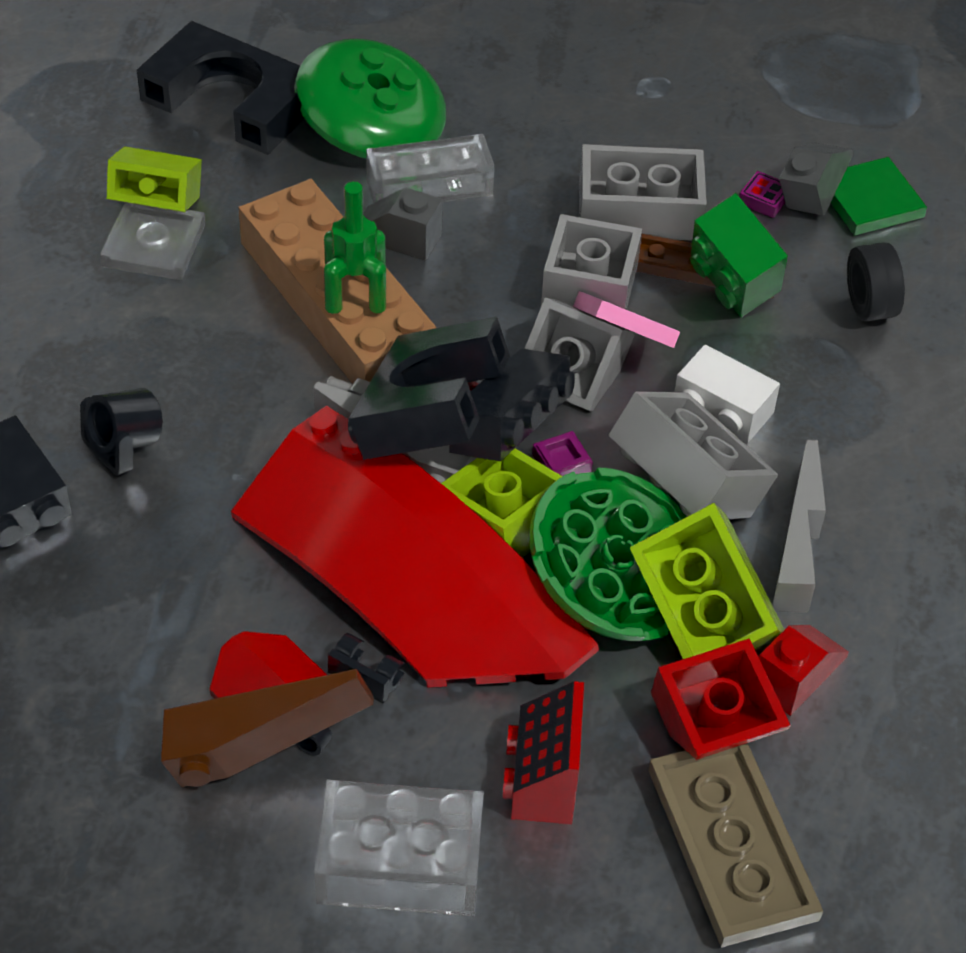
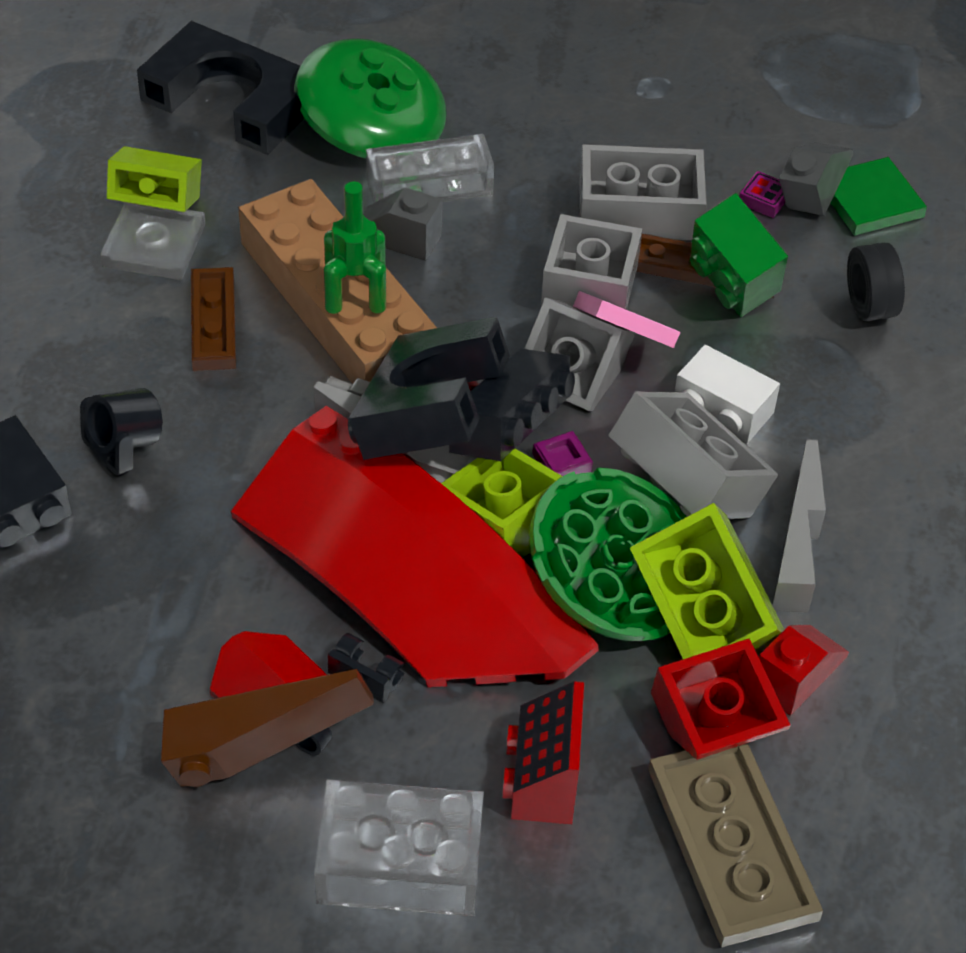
none -> reddish brown tile [191,267,236,371]

